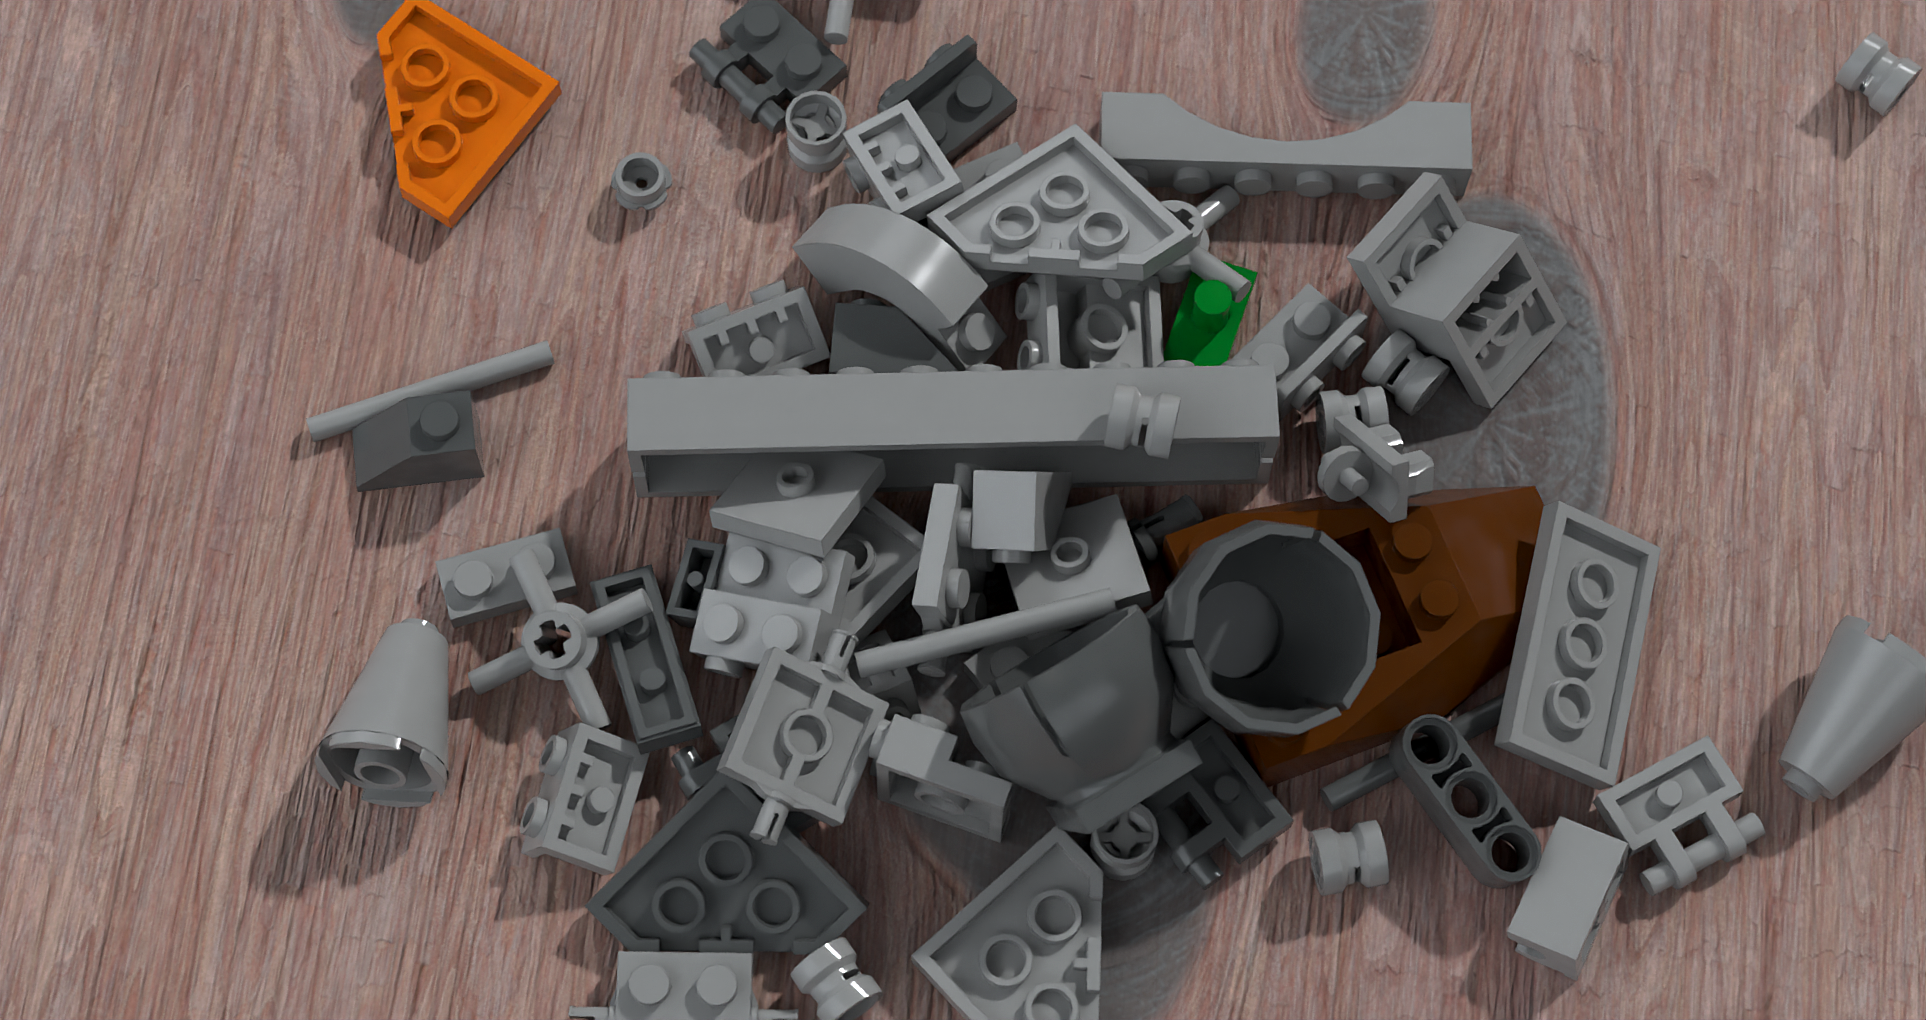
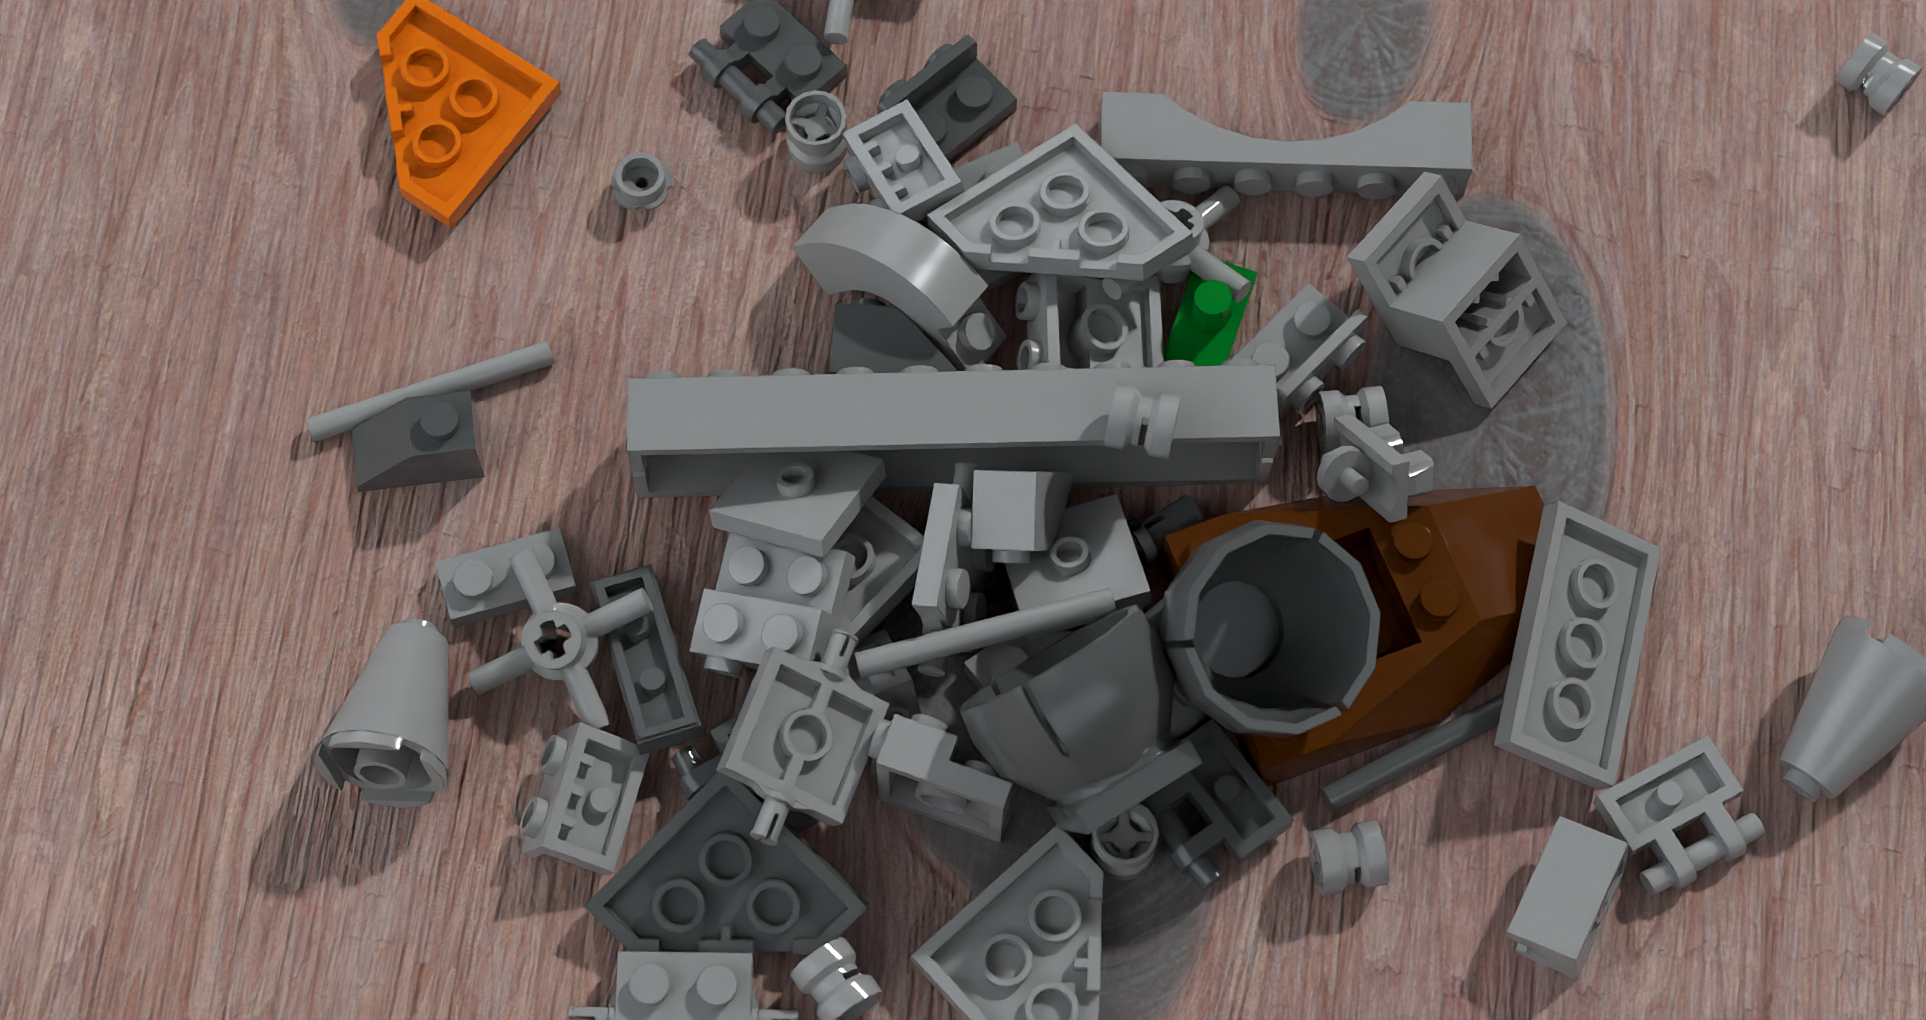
dark grey piece [665,538,726,629] -> none
light grey bracket [681,279,831,377] -> none
light grey wheel [1361,329,1450,416] -> none
dark grey beam [1389,714,1542,889] -> none

